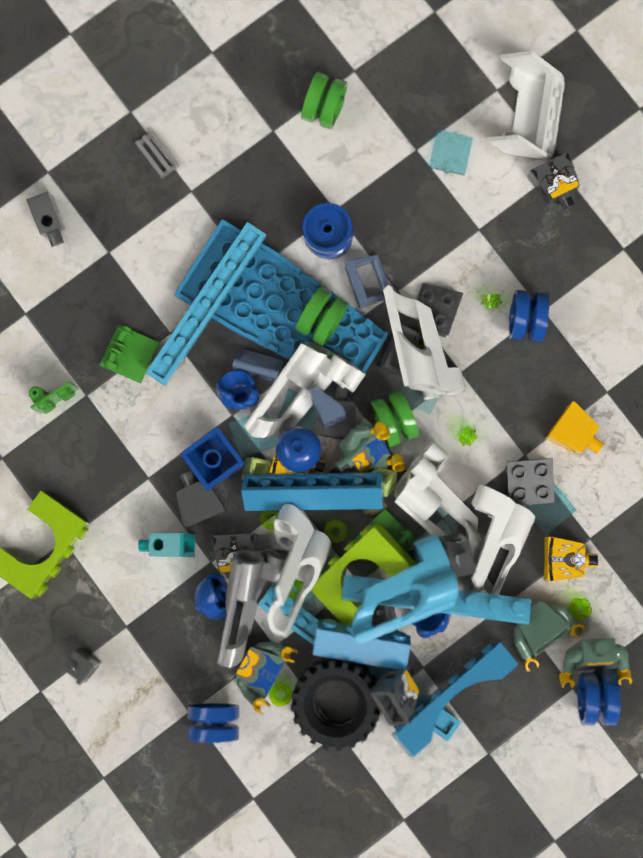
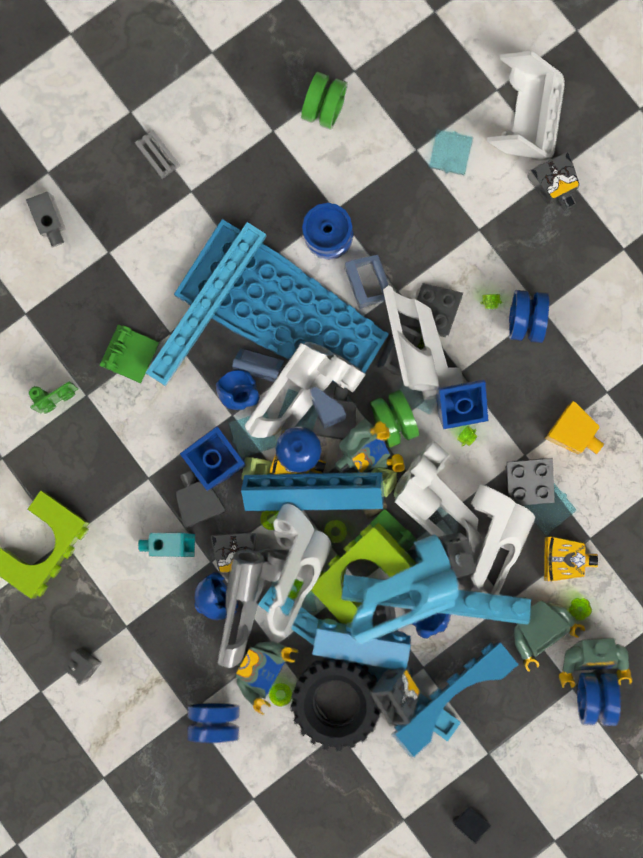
bright green wheel [295,287,349,347] -> none
none -> blue slope [436,380,489,429]
none -> black panel [452,807,491,844]

